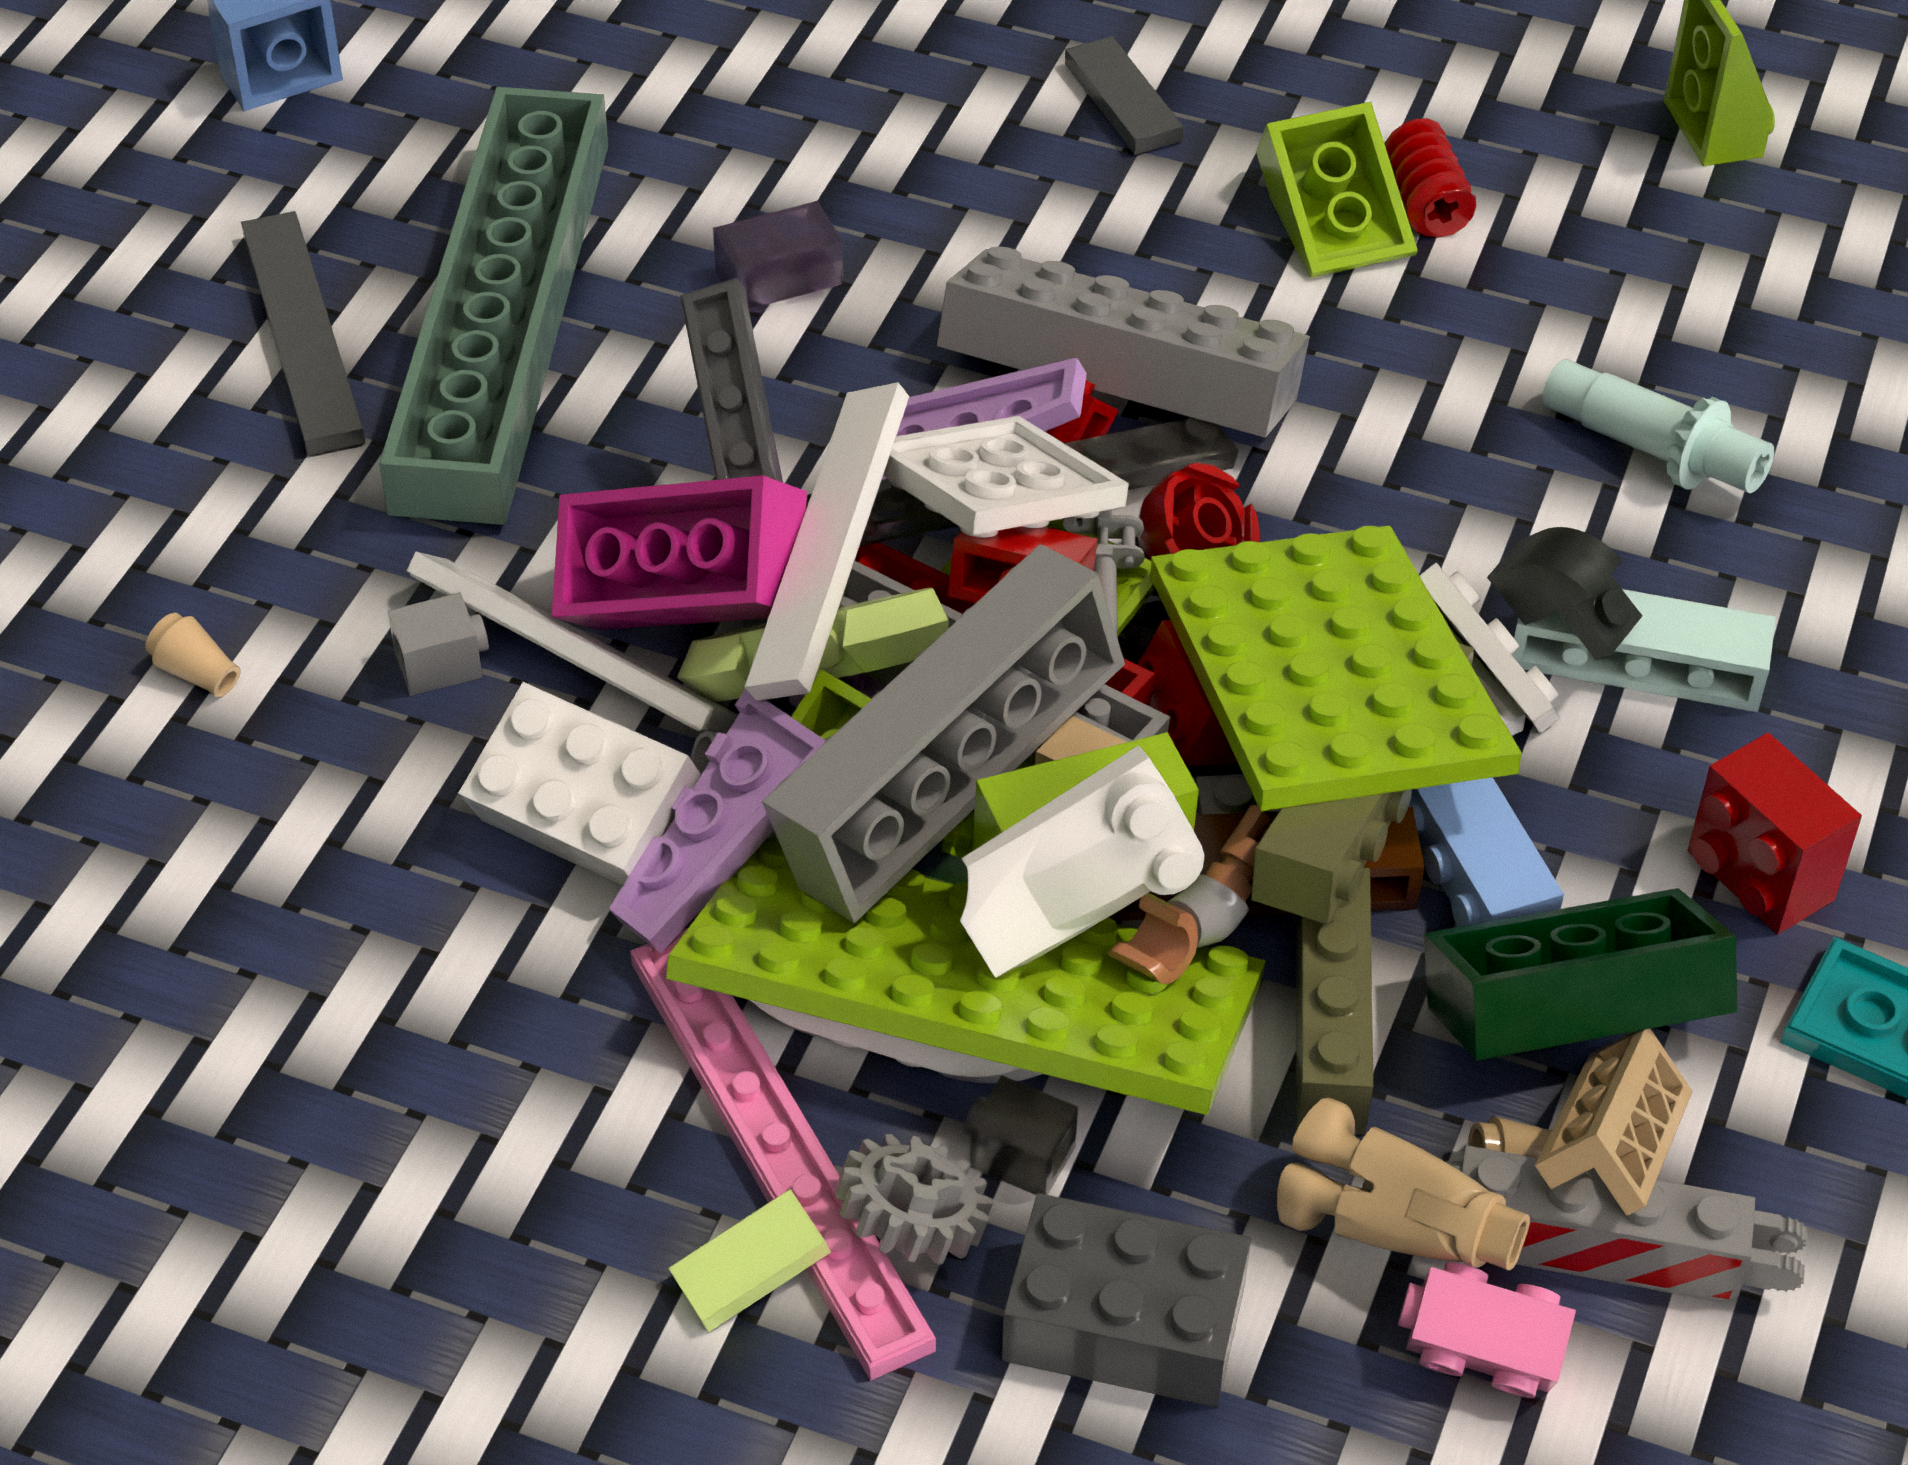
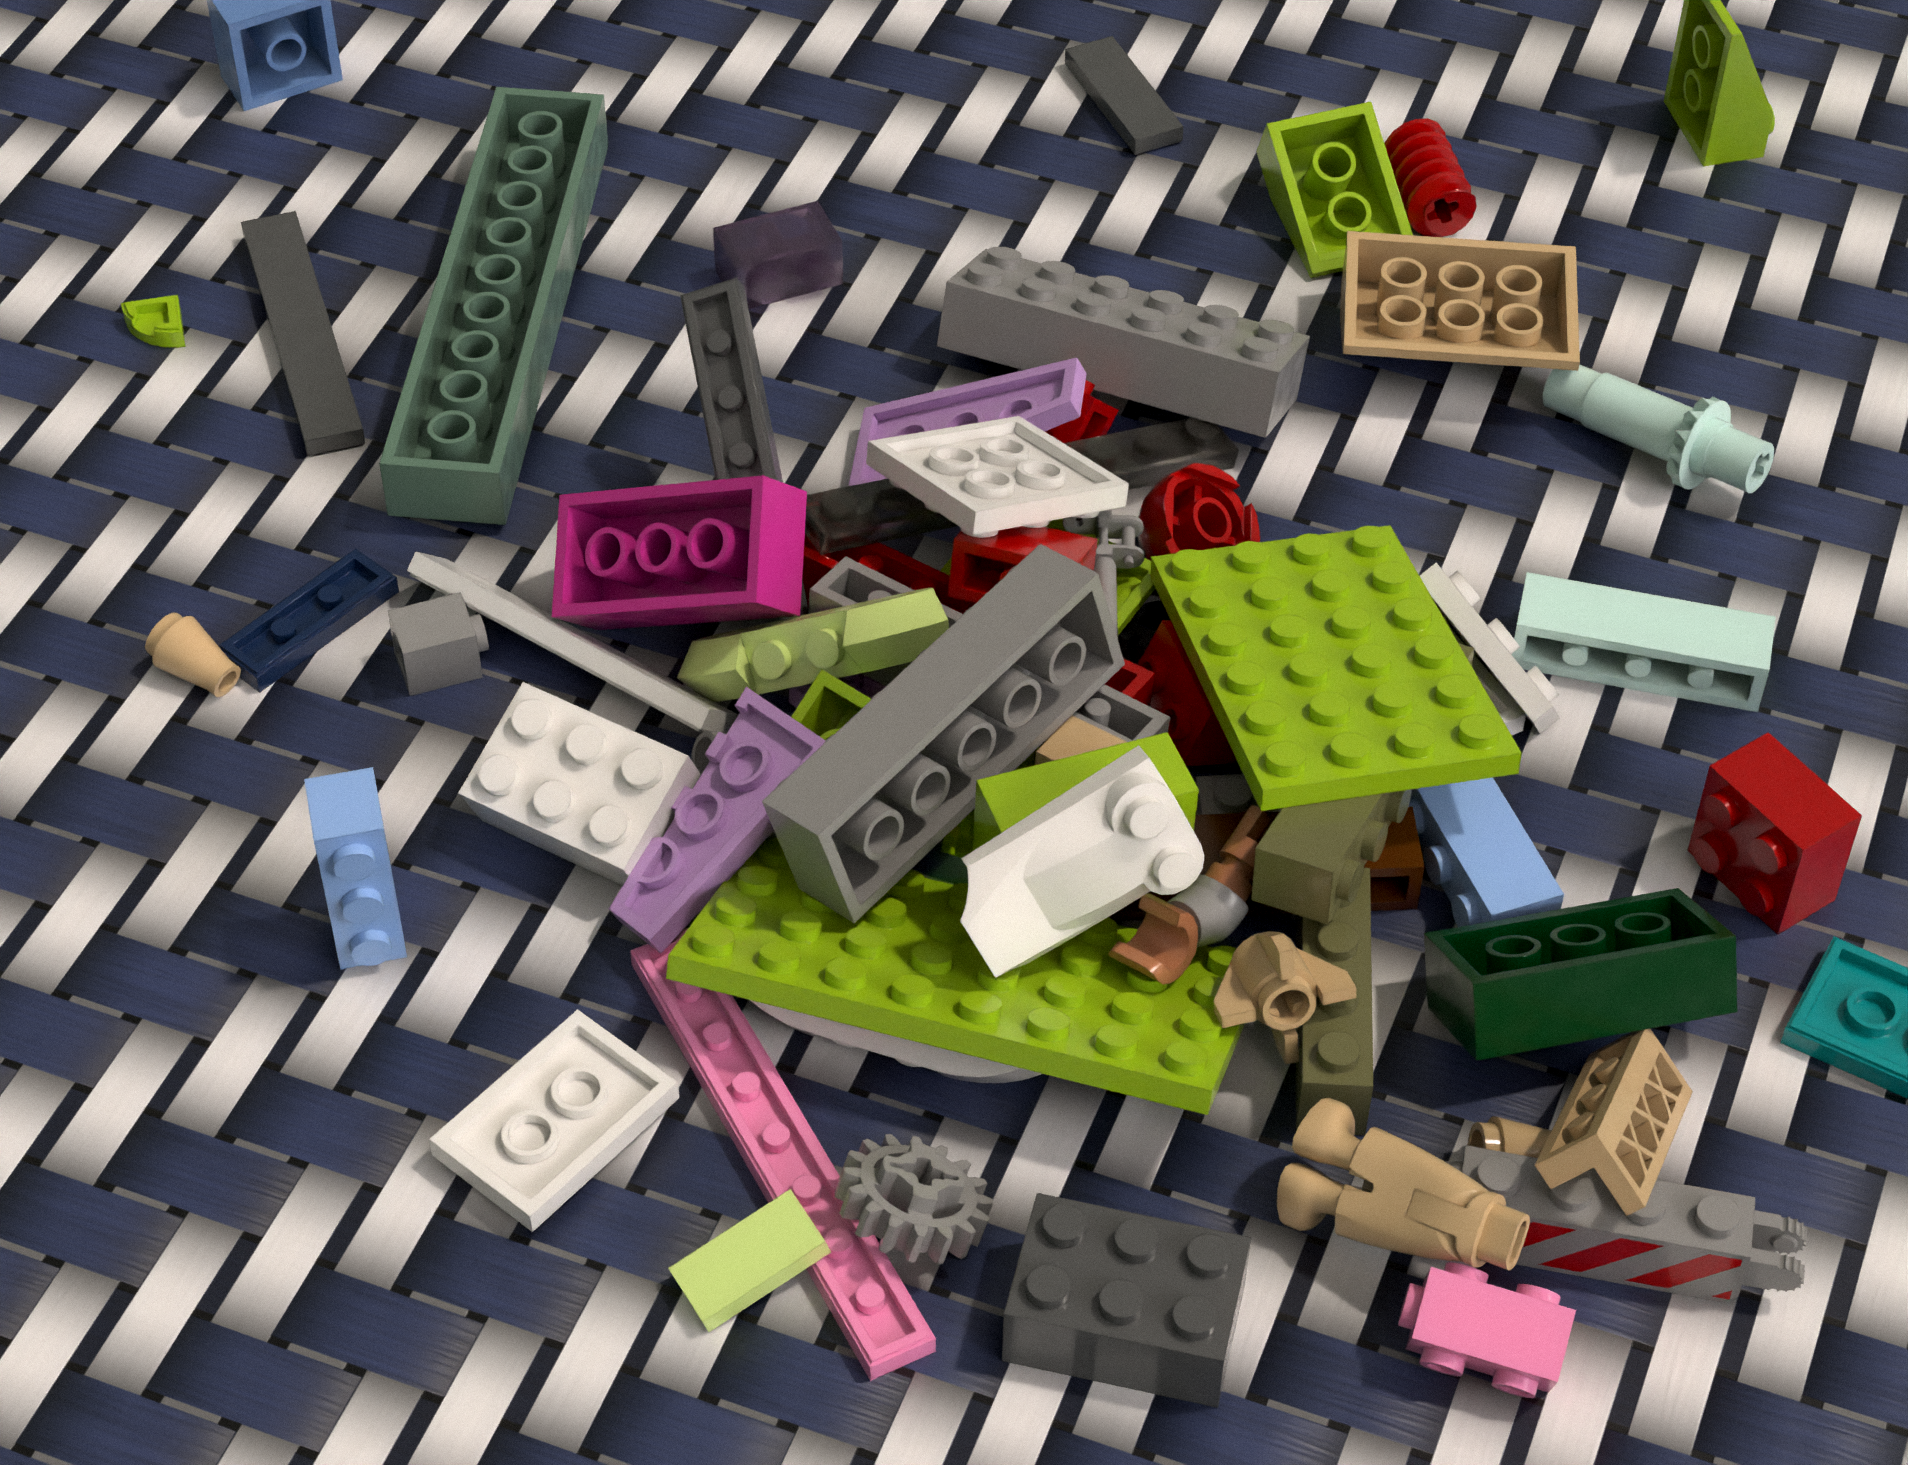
white tile [744,382,909,701] -> none
clear smoke brick [964,1075,1078,1195] -> none
pearl dark grey brick [1487,527,1643,660] -> none
none -> lime tile [121,295,186,348]
none -> dark blue tile [218,548,399,693]
none -> light blue brick [304,767,407,970]
none -> white plate [429,1009,679,1232]
none -> tan brick [1213,931,1357,1064]
none -> tan slope [1340,231,1580,371]

